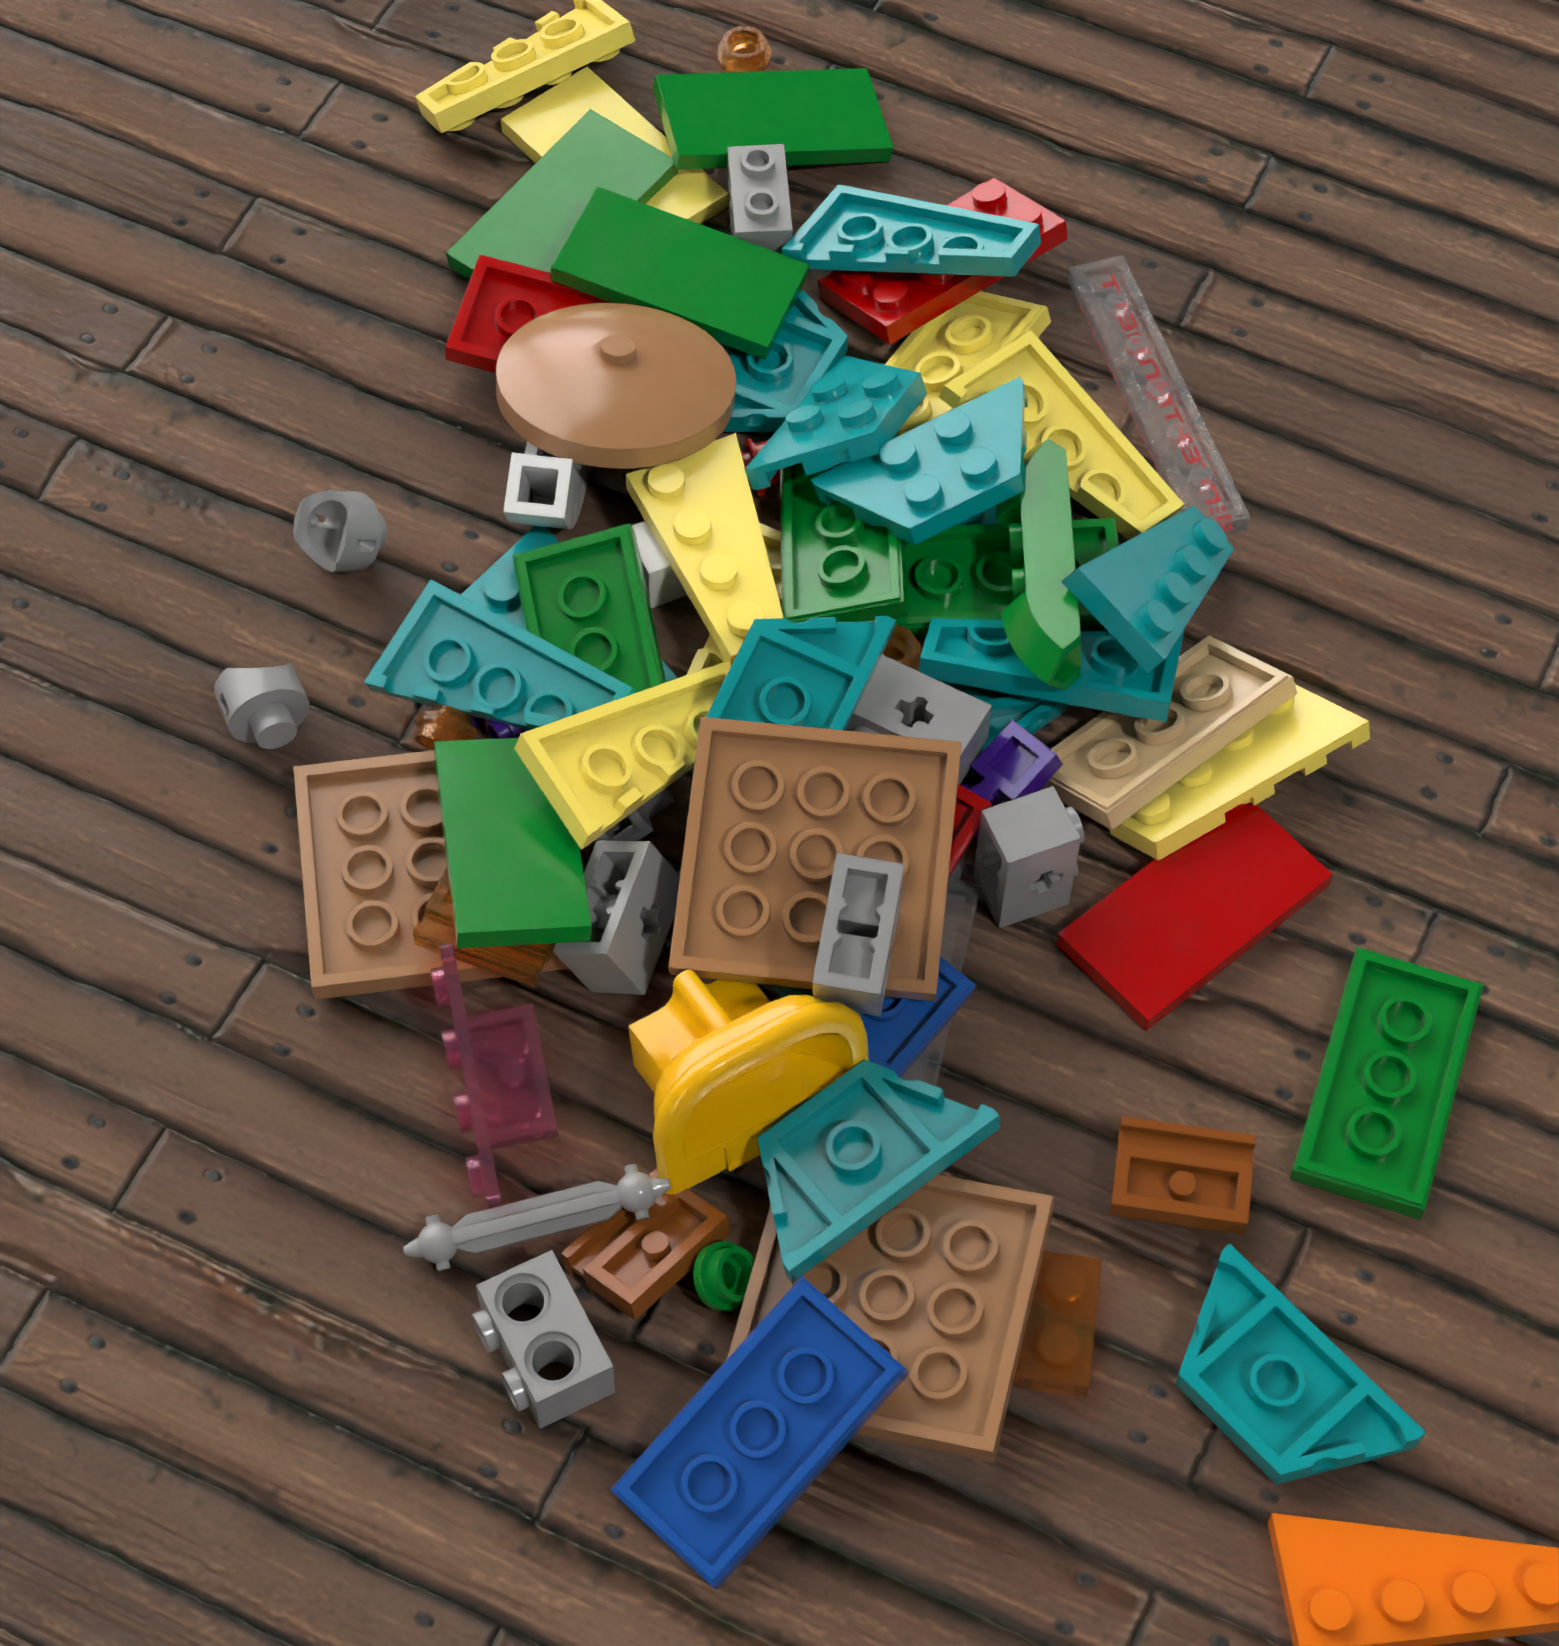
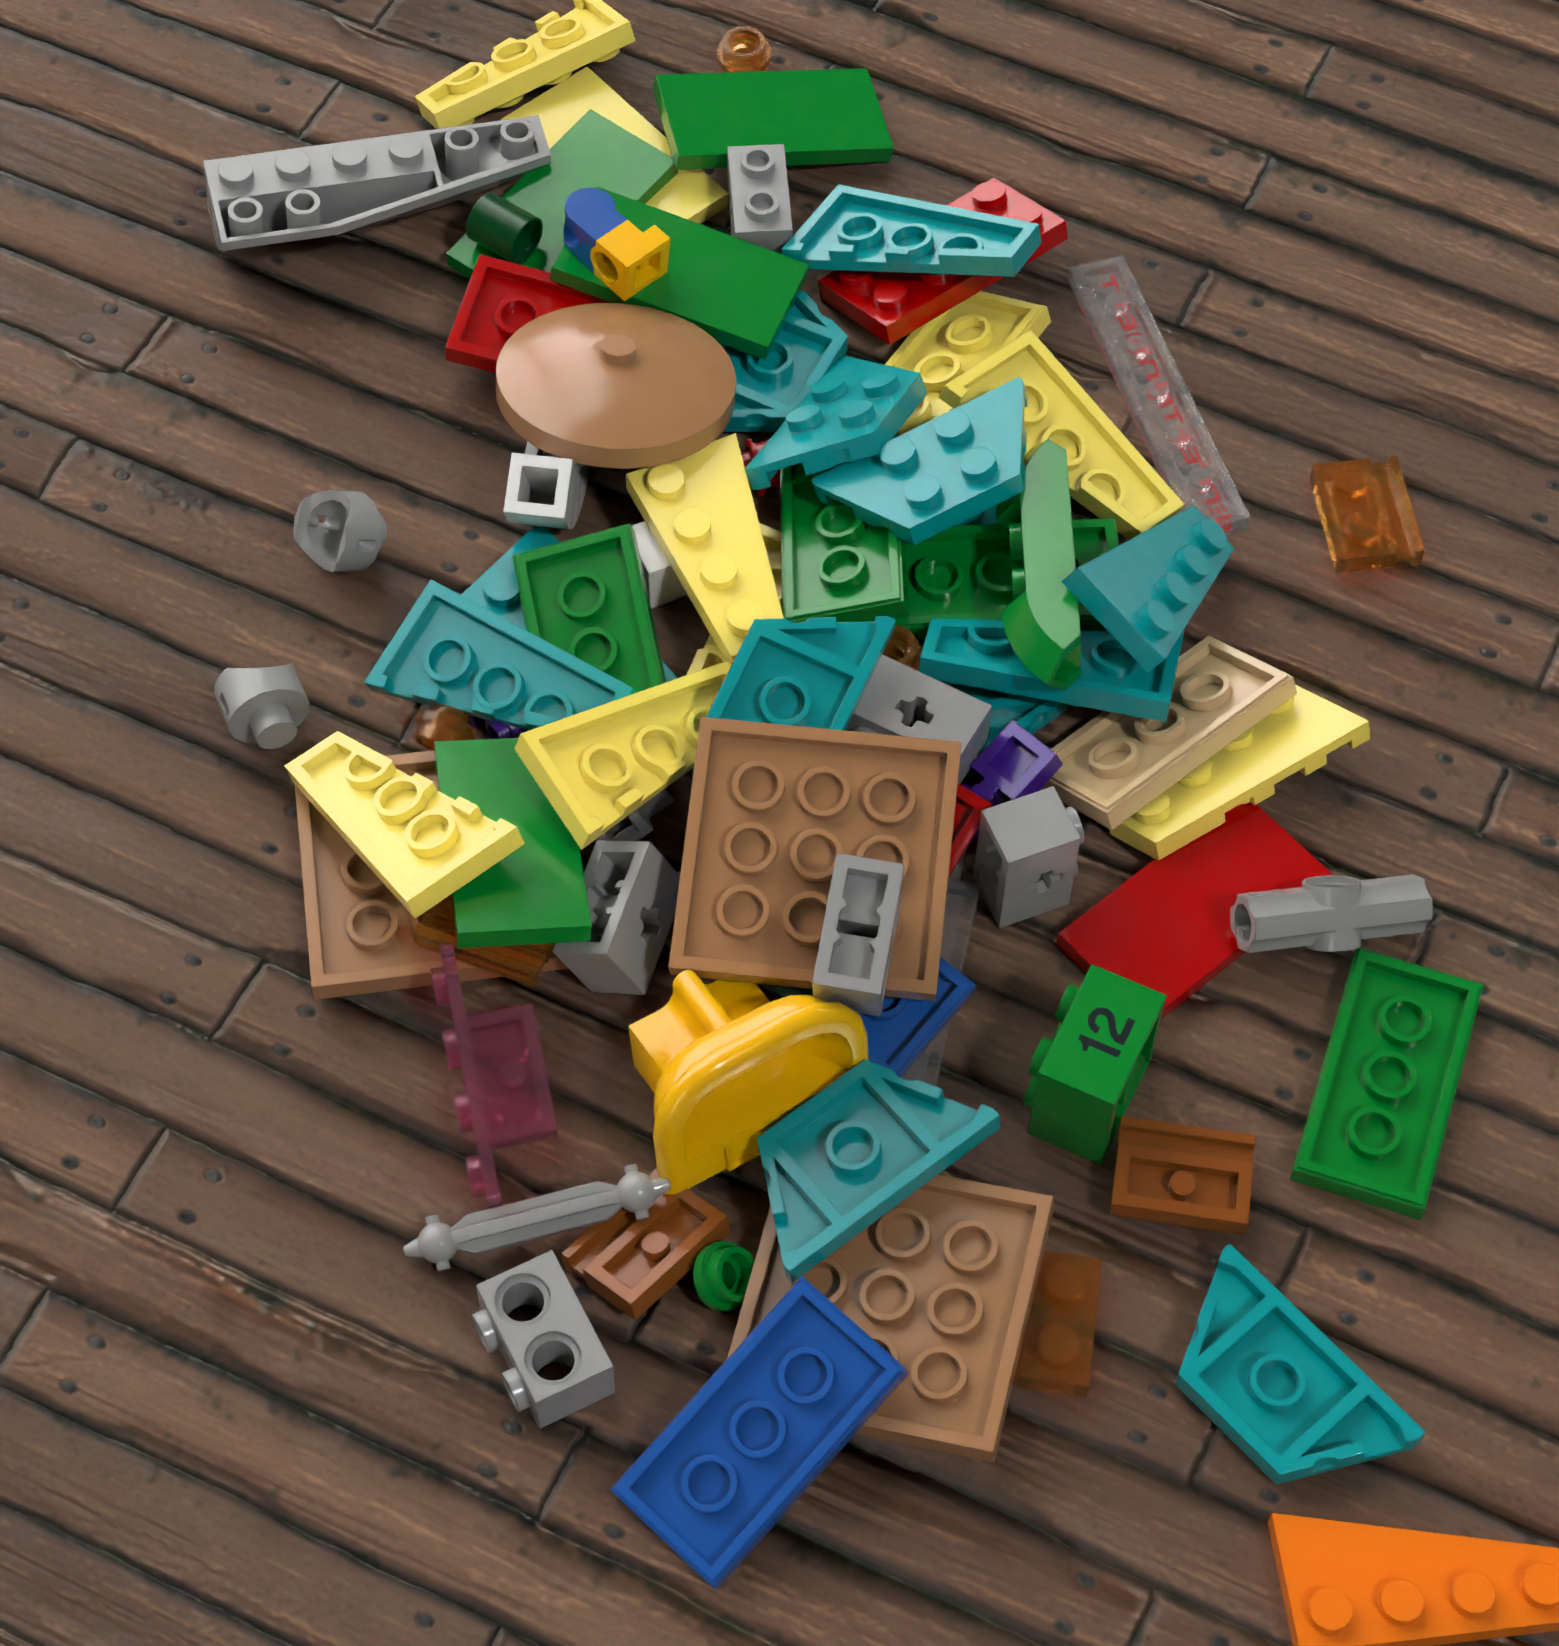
none -> light grey wedge [203,115,551,251]
none -> light yellow wing [285,731,525,919]
none -> dark green beam [466,192,543,265]
none -> leg [563,187,671,301]
none -> green brick [1023,964,1167,1165]
none -> light grey piece [1230,874,1433,953]
none -> clear orange plate [1310,455,1425,574]

